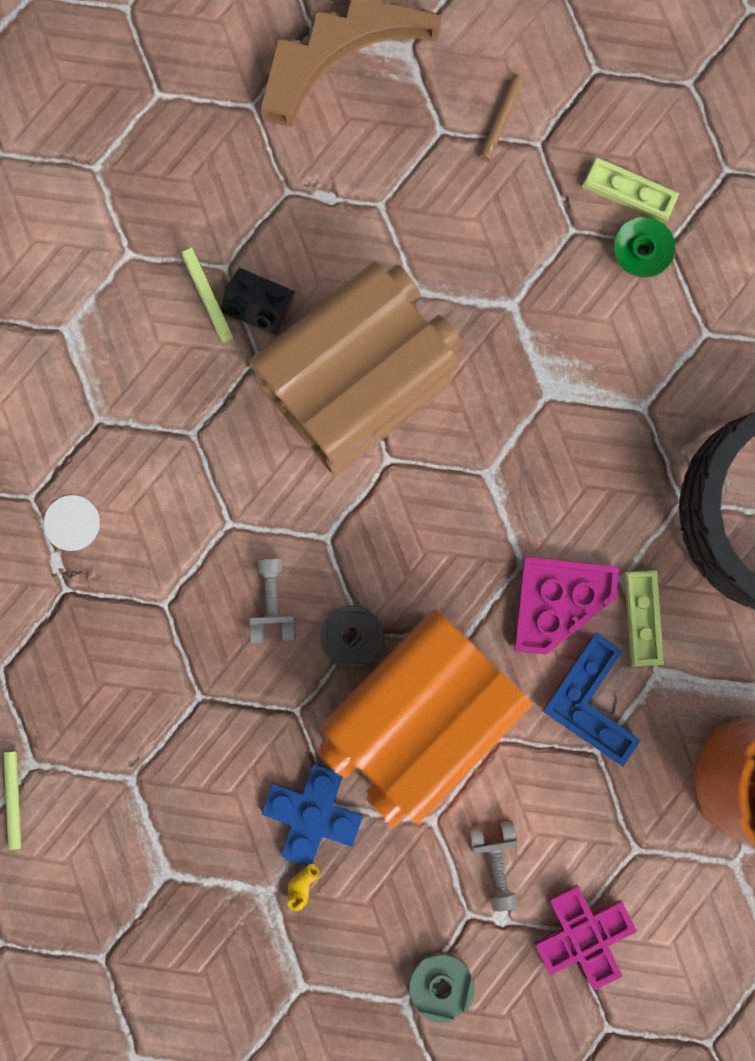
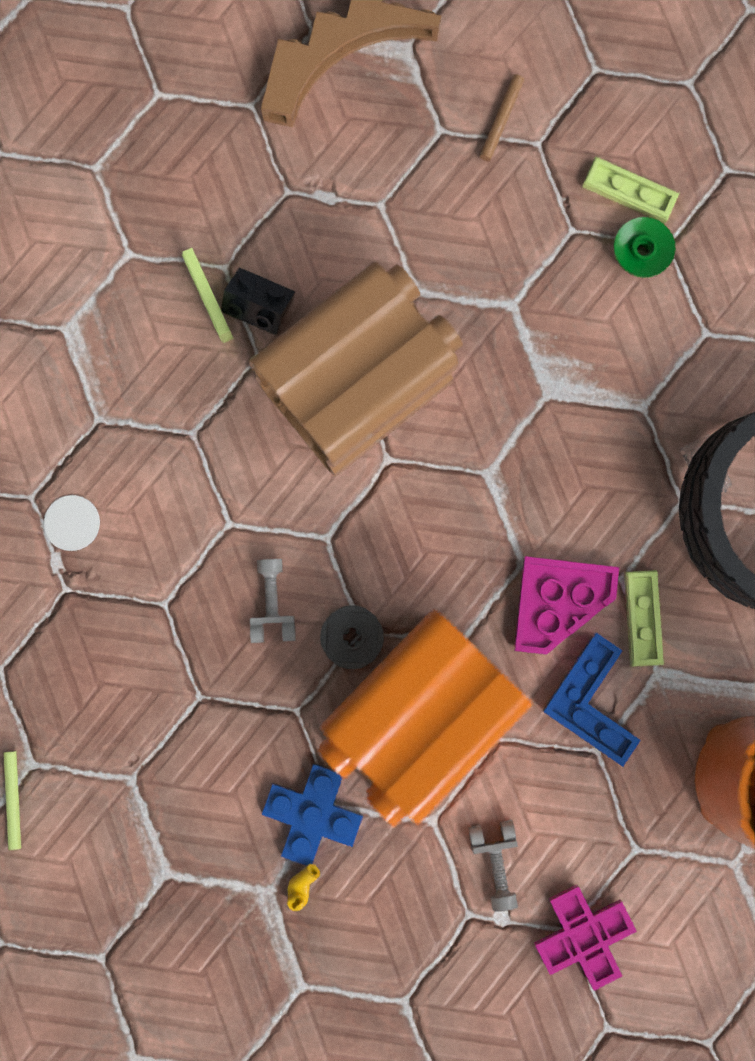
sand green plate [409,953,475,1023] -> none

